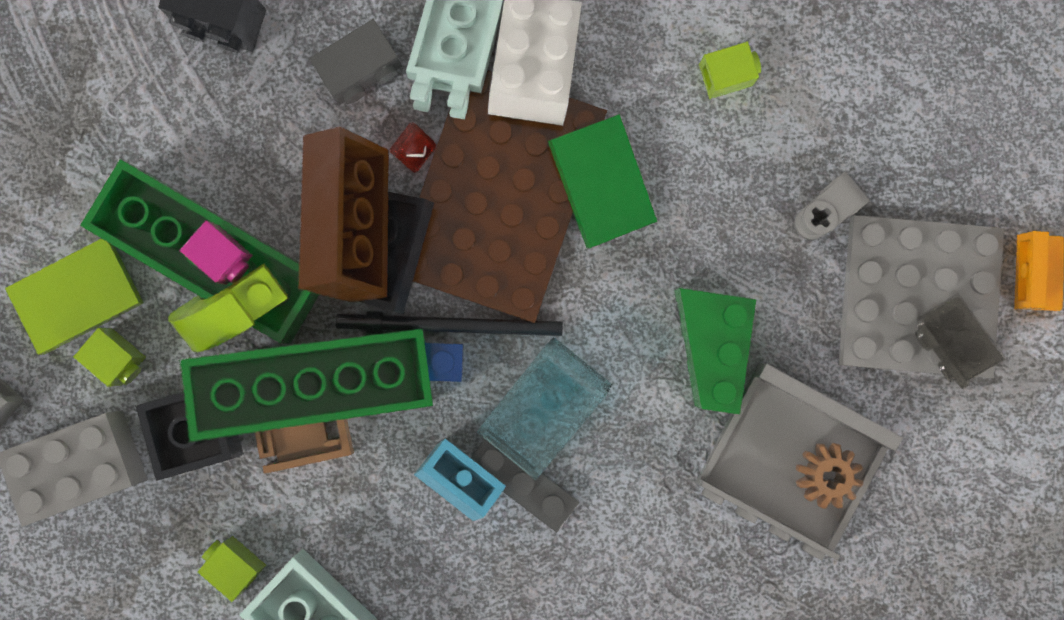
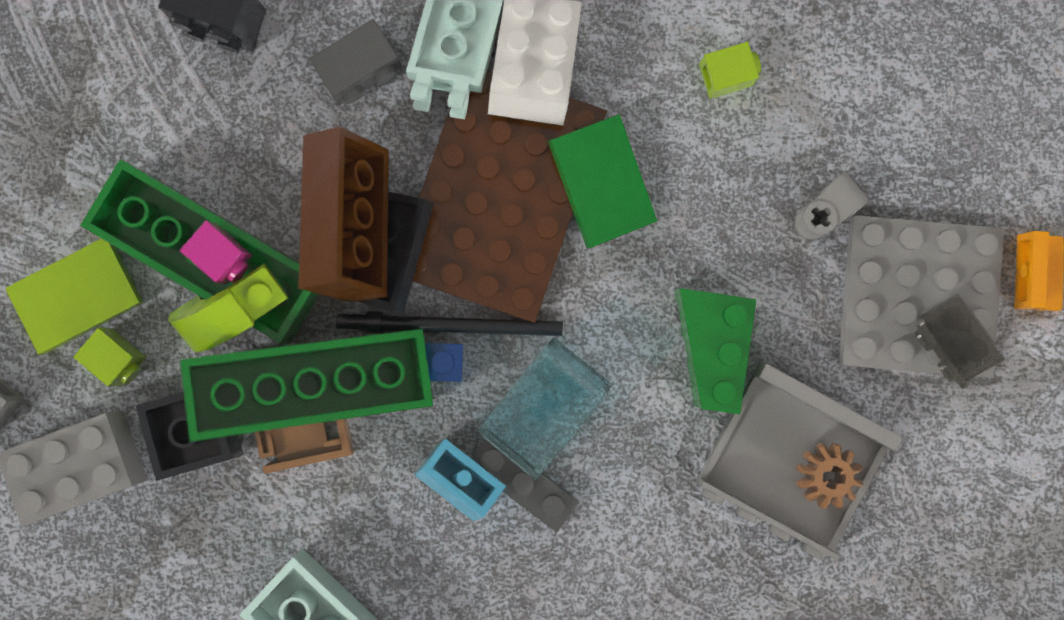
lime brick [197,536,267,602] -> none
clear red slope [389,122,436,173] -> none

